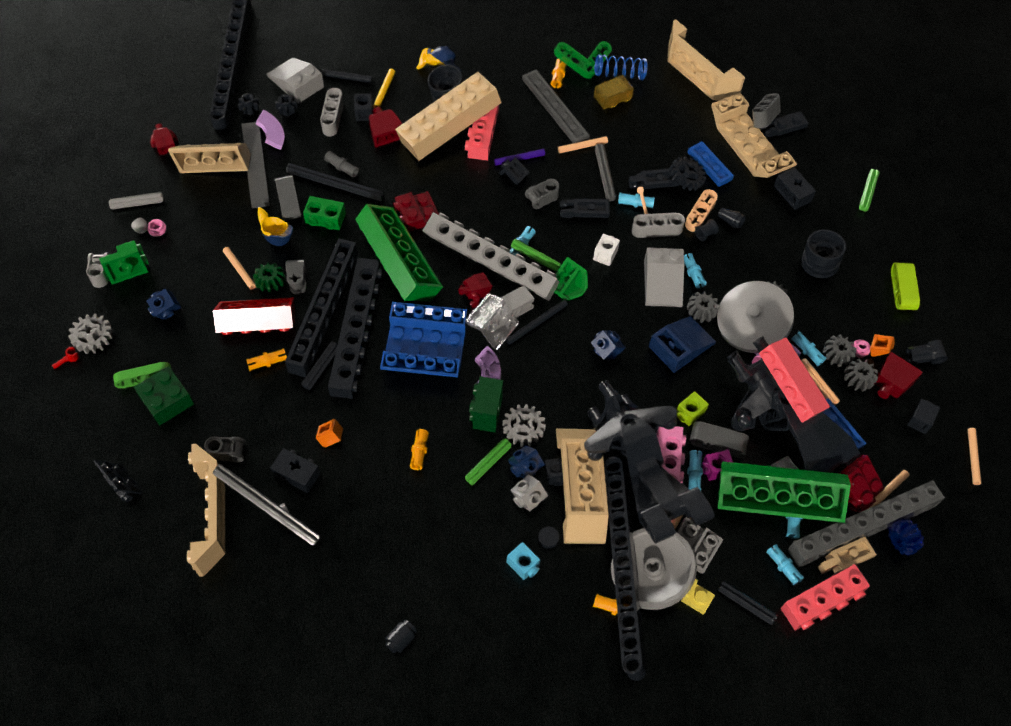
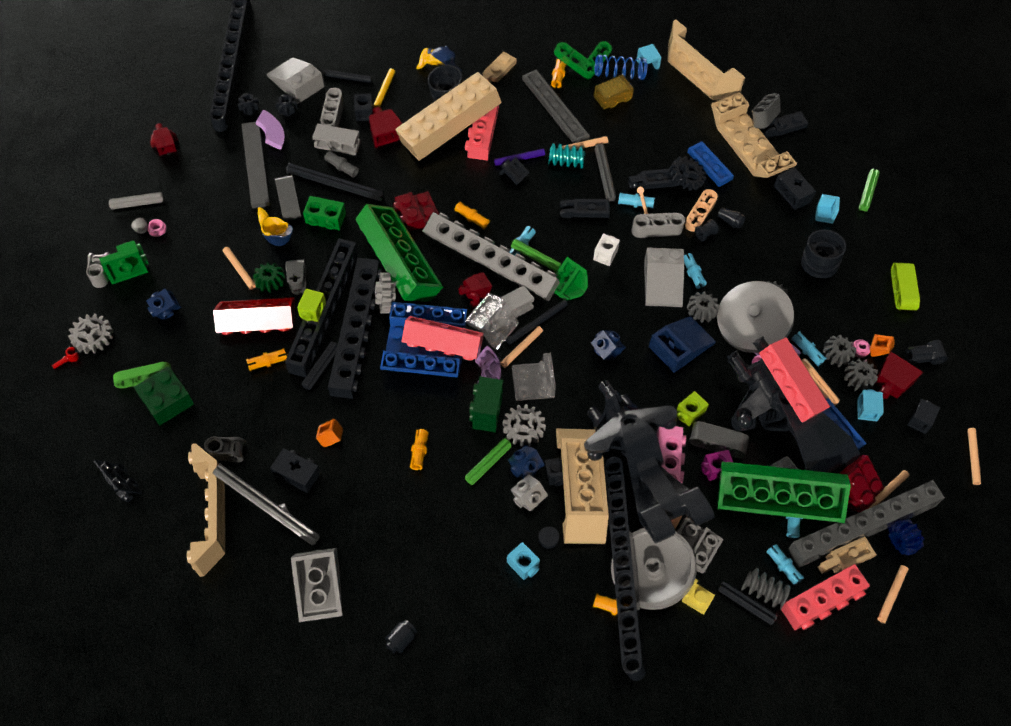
tan slope [168,143,251,173] -> none
dark grey piece [525,179,559,209] -> none
medium azure pin [687,450,703,491] -> none
none -> light grey slope [291,548,343,622]
none -> lime brick [297,289,326,322]
none -> light grey piece [312,124,360,155]
none -> light grey gear [375,272,396,313]
none -> coral brick [402,316,484,360]
none -> light orange pin [454,202,490,230]
none -> tan hinge [482,52,517,83]
none -> light nougat piece [500,326,543,368]
none -> clear bracket [512,353,556,401]
none -> teal piece [549,143,585,168]
none -> medium azure panel [637,44,662,69]
none -> dark grey piece [741,568,790,610]
none -> medium azure panel [815,194,840,224]
none -> medium azure brick [857,389,883,422]
none -> light nougat piece [877,565,908,623]

